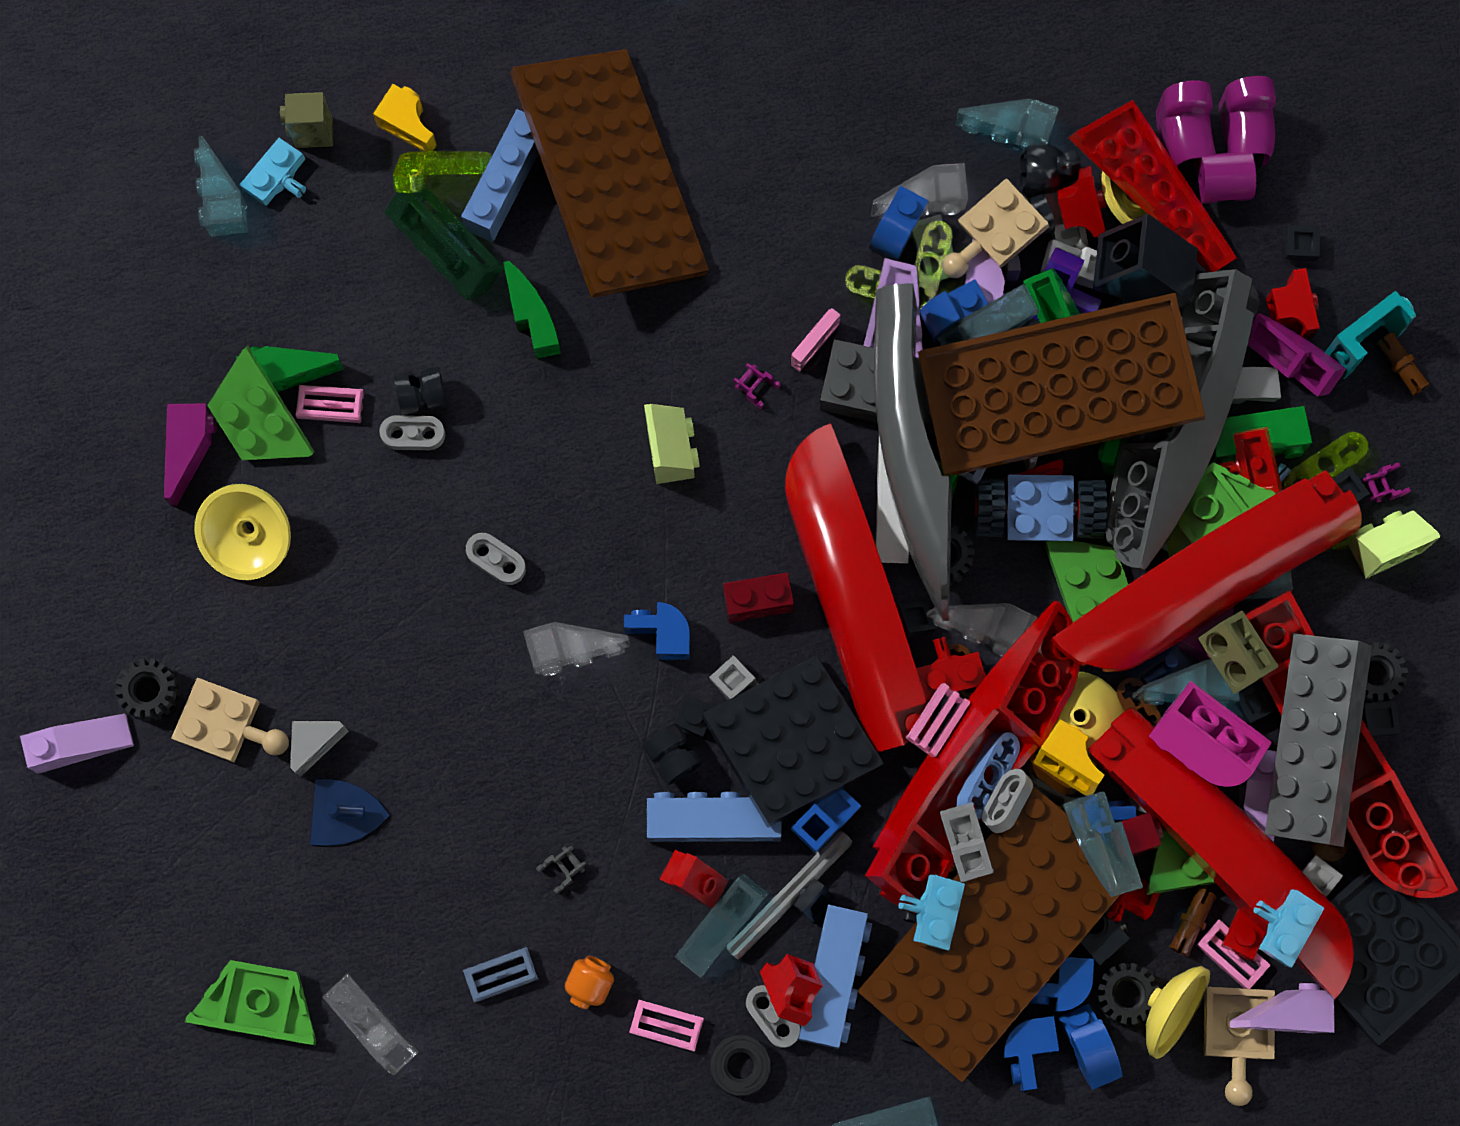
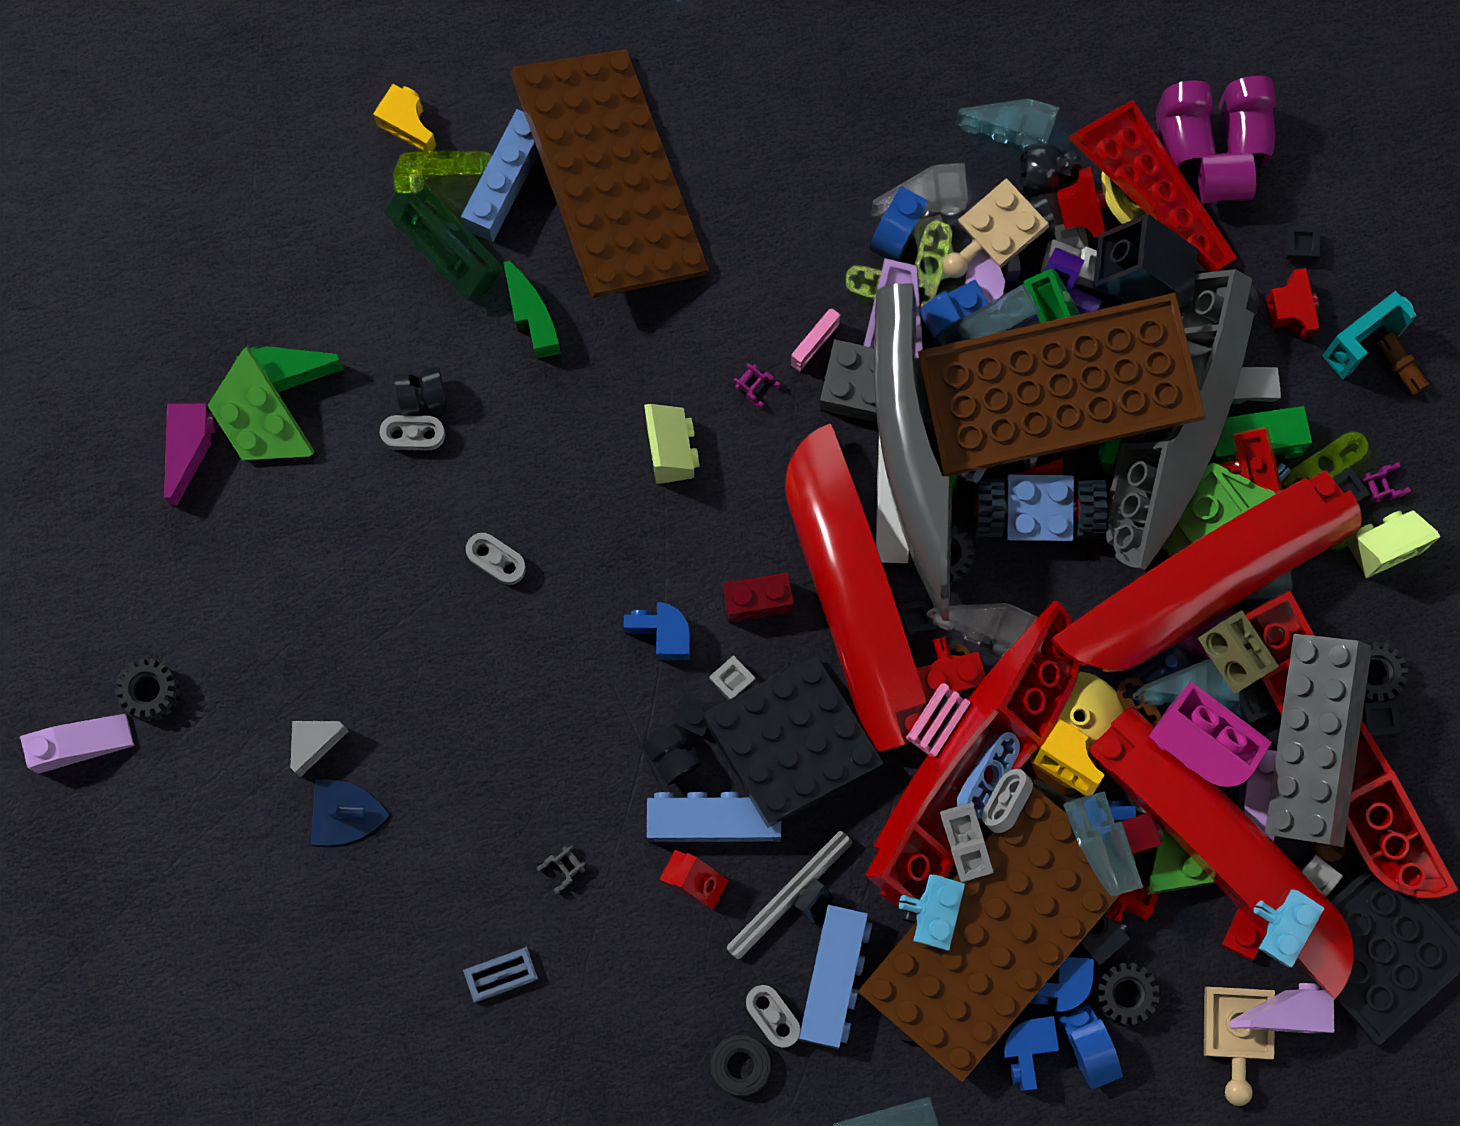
tan plate [171,678,289,763] -> none
bright green wing [185,960,316,1046] -> none
clear light blue slope [194,136,248,236] -> none
light yellow dish [195,484,291,580] -> none
medium azure plate [240,138,306,206] -> none
olive brick [280,92,333,148] -> none
bright pink tile [296,385,364,423] -> none
clear slope [323,973,418,1076] -> none
clear slope [523,622,630,676] -> none
orange head [565,956,614,1009] -> none
bright pink tile [629,1000,704,1052] -> none
clear light blue slope [675,873,769,978] -> none
red brick [760,954,823,1026] -> none
blue brick [791,789,861,854] -> none
bright green wing [1043,541,1129,622] -> none
light yellow dish [1146,966,1210,1059] -> none
reddish brown pin [1169,887,1217,957] -> none
bright pink tile [1196,920,1270,989] -> none
magenta slope [1247,313,1346,397] -> none

